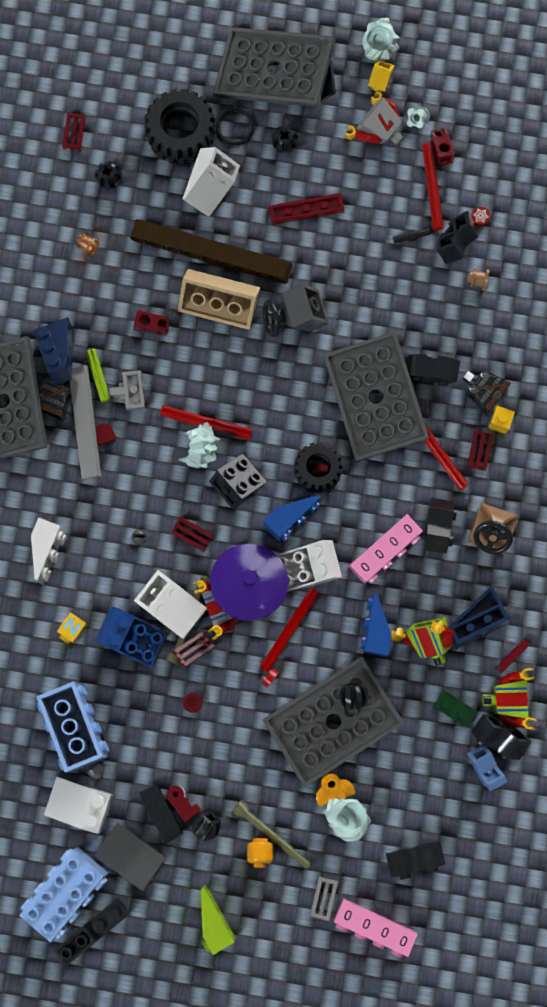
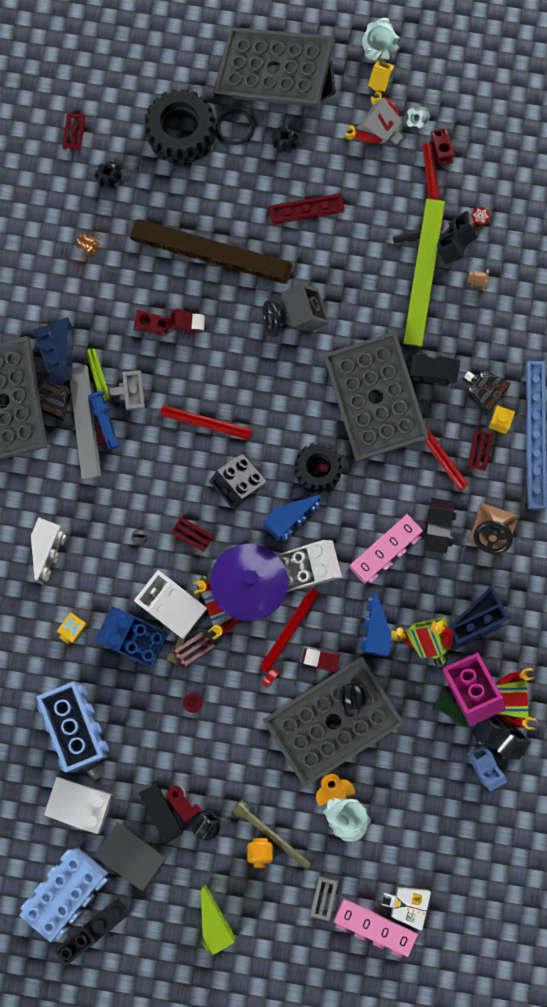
tan slope [178,269,260,330] -> none
light aqua hair [179,422,221,468] -> none
white slope [183,147,240,216] -> none
black brick [386,841,446,880] -> none
dark red tile [495,640,530,673] -> none
none -> blue pin [88,391,120,450]
none -> dark red leg [169,308,206,333]
none -> dark red leg [301,648,340,673]
none -> white torso [381,887,431,930]
none -> lime tile [403,199,445,347]
none -> dark pink brick [442,653,506,726]
none -> medium blue tile [526,361,547,511]

